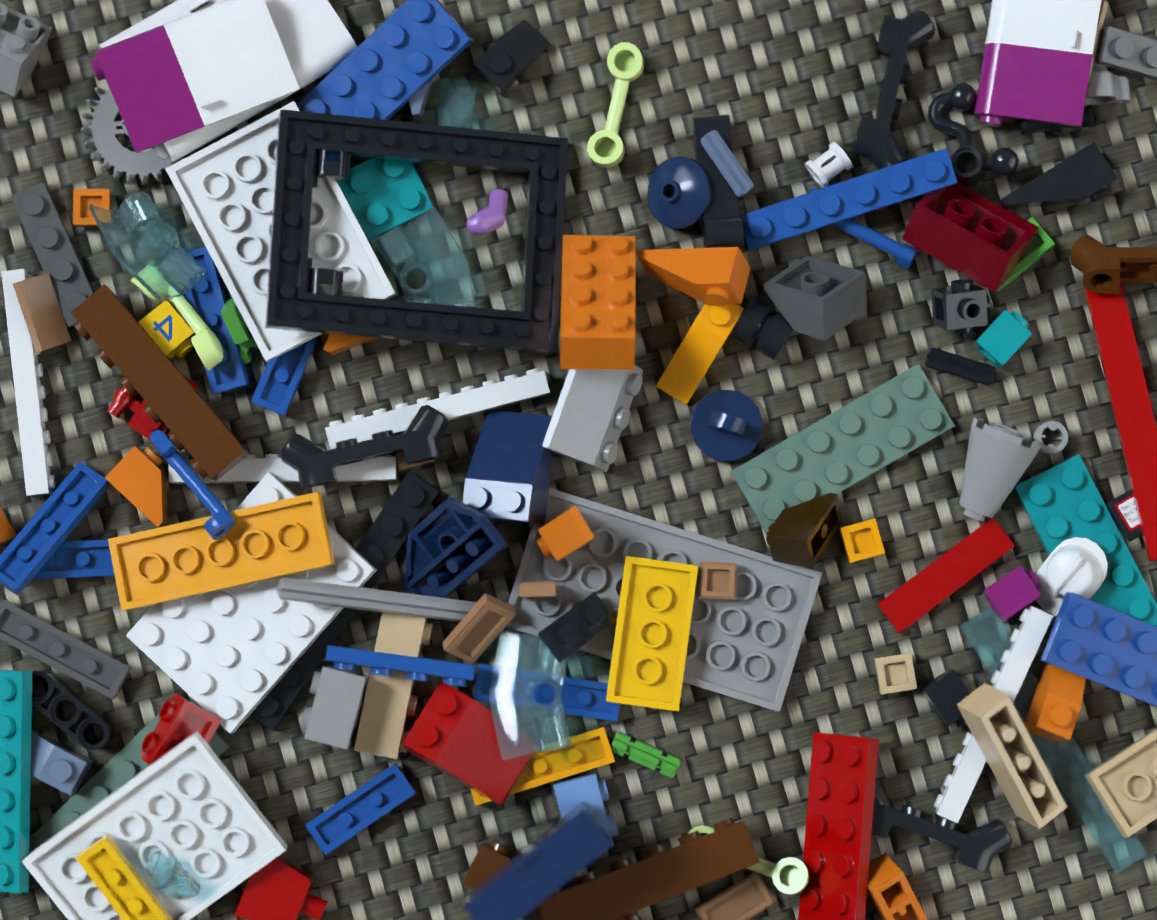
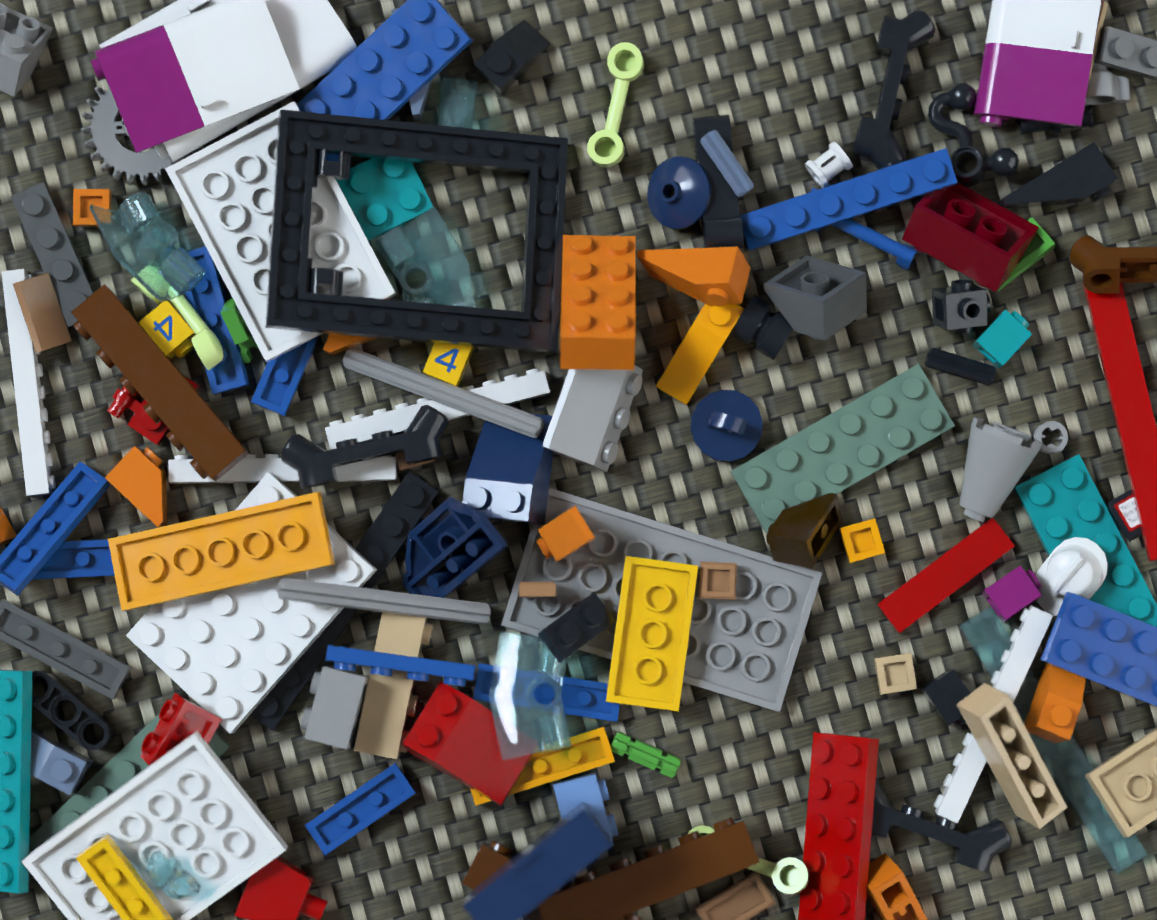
blue hinge [150,430,236,540] -> none
medium nougat tile [442,593,516,664] -> none
medium lavender arm [467,189,508,235] -> none
none -> light grey axle [343,348,544,438]
none -> yellow brick [422,343,474,387]

